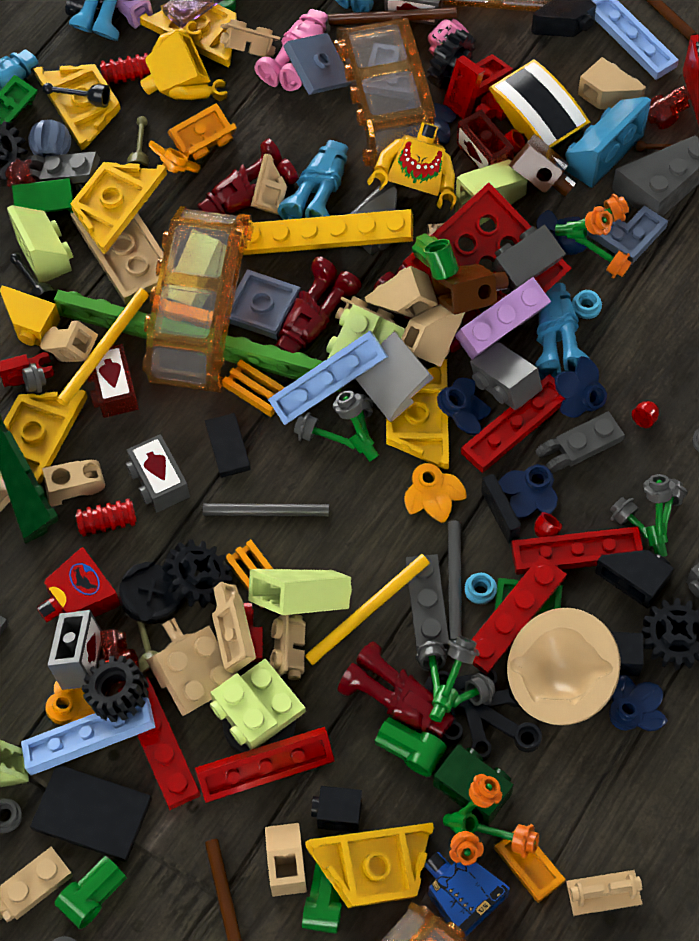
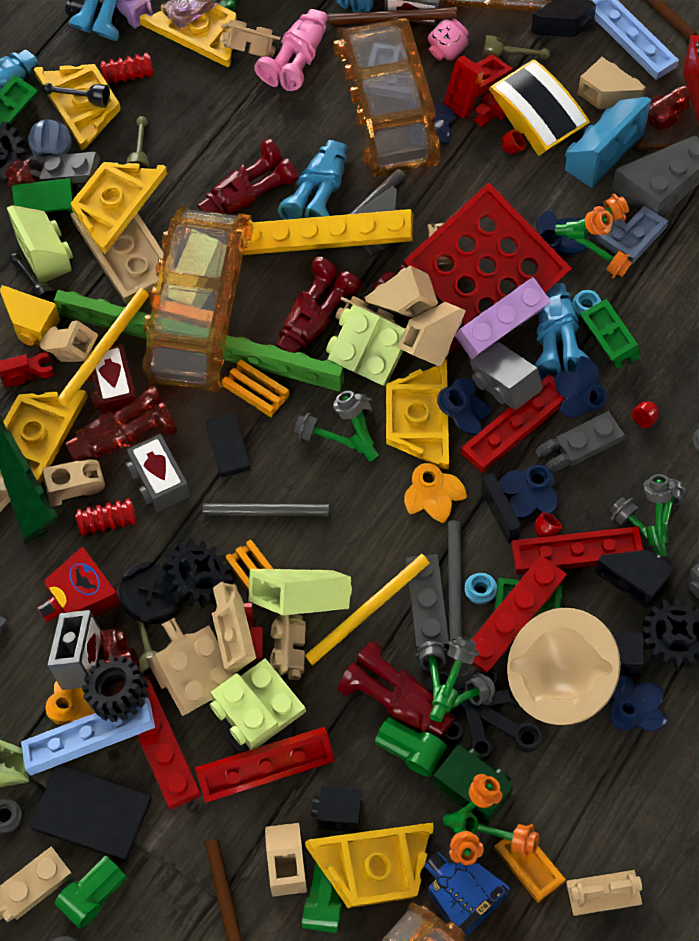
dark grey plate [22,363,46,394] -> none
yellow torso [140,21,228,101] -> none
light orange plate [149,140,201,174] -> none
light orange bracket [168,103,237,161] -> none
sand blue plate [222,269,301,340] -> none
tan tile [251,154,287,215] -> none
light blue plate [268,331,388,425] -> none
sand blue plate [283,33,353,95] -> none
light grey slope [356,332,433,422] -> none
yellow torso [367,122,457,210] -> none
green piece [412,233,459,280] -> none
black gear [427,29,476,89] -> none
reddish brown torso [431,264,509,315] -> none
yellowish green slope [455,159,528,226] -> none
clear red brick [457,109,515,169] -> none
dark grey brick [491,224,566,292] -> none
reddish brown torso [509,134,576,197] -> none
none -> clear red piece [65,383,178,461]
none -> olive hinge [483,35,550,60]
none -> green hinge [580,299,640,369]

